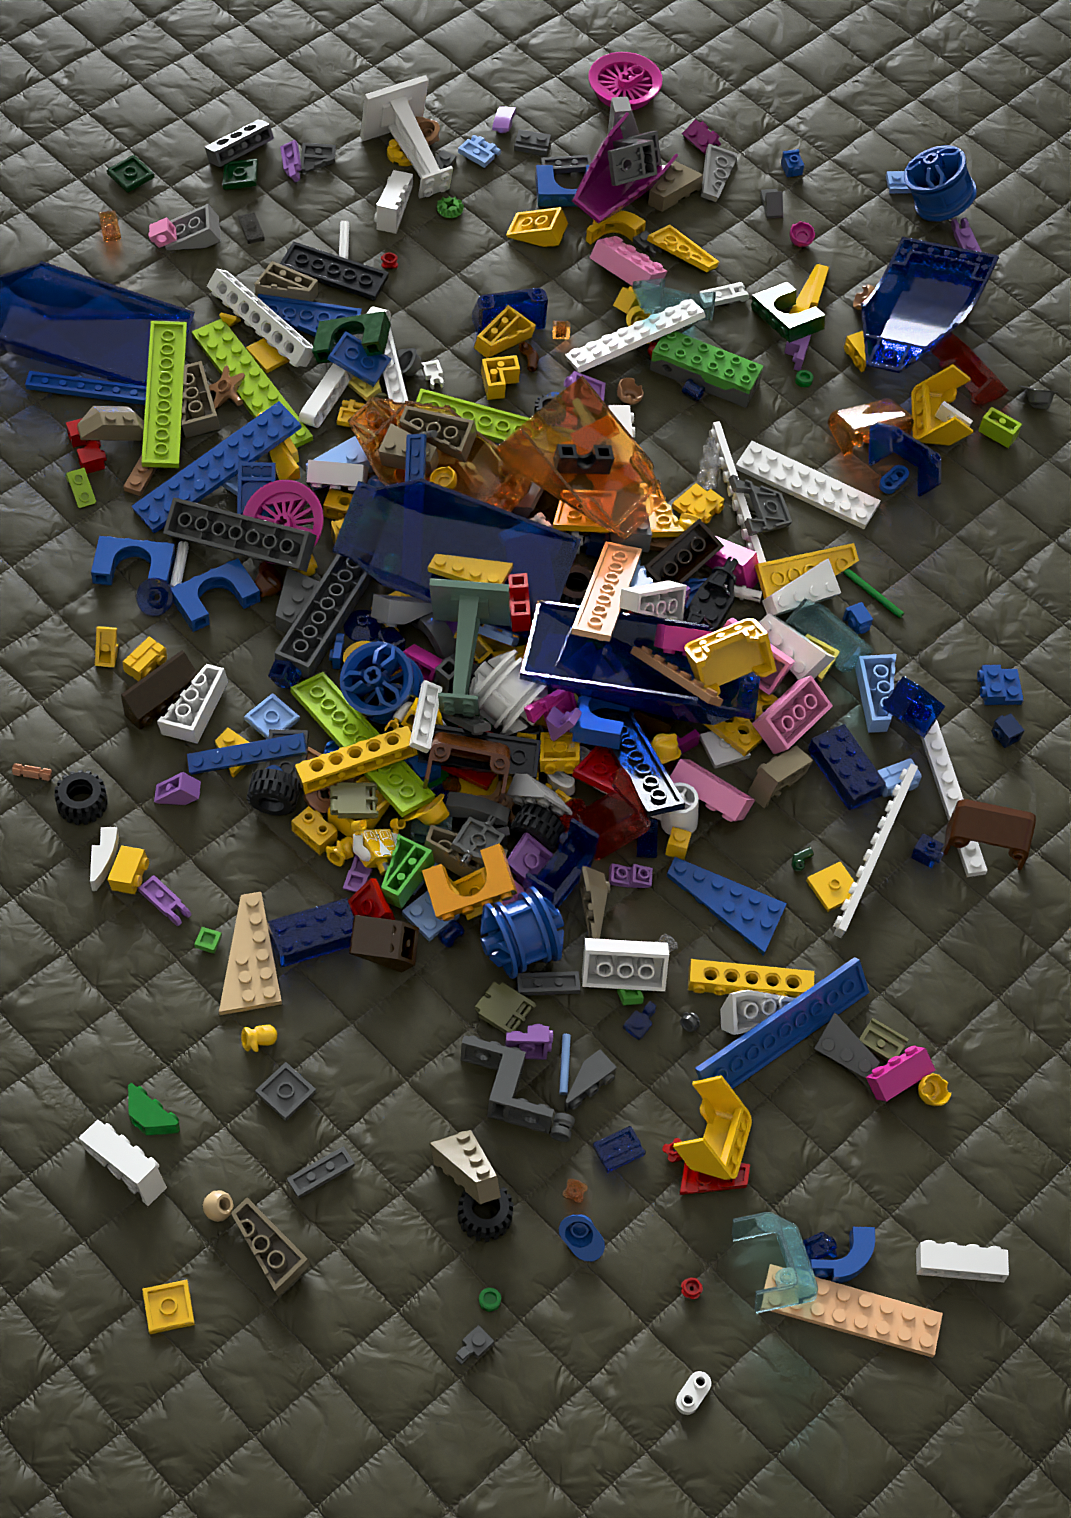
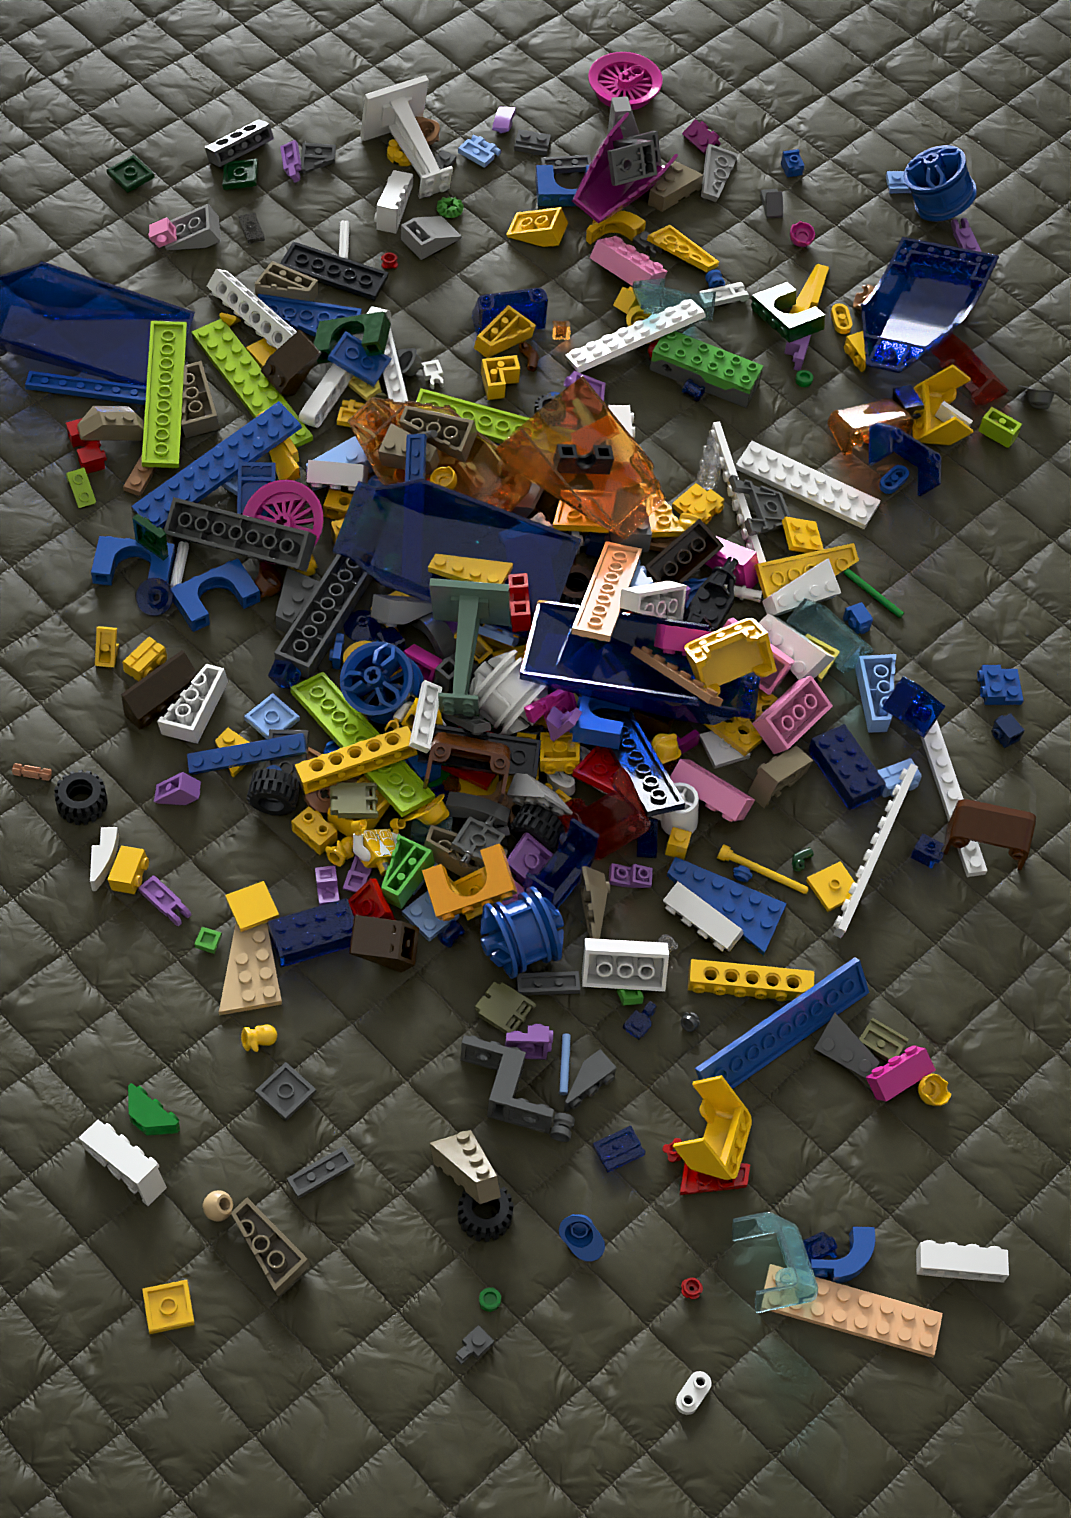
clear orange plate [98,210,121,242] -> none
medium nougat animal [209,365,245,409] -> none
clear orange plate [563,1179,588,1203] -> none
medium nougat hair [617,378,644,405] -> none
white wedge [720,990,795,1035] -> none
none -> dark green plate [132,514,169,561]
none -> yellow tile [225,881,279,932]
none -> dark brown slope [261,330,321,395]
none -> medium lavender slope [315,866,340,909]
none -> light grey slope [401,216,462,260]
none -> white brick [663,881,744,952]
none -> blue wheel [705,269,725,289]
none -> yellow piece [717,844,808,894]
none -> blue plate [733,865,753,882]
none -> yellow plate [782,516,824,553]
none -> yellow plate [831,303,852,334]
none -> hinge [891,385,924,423]

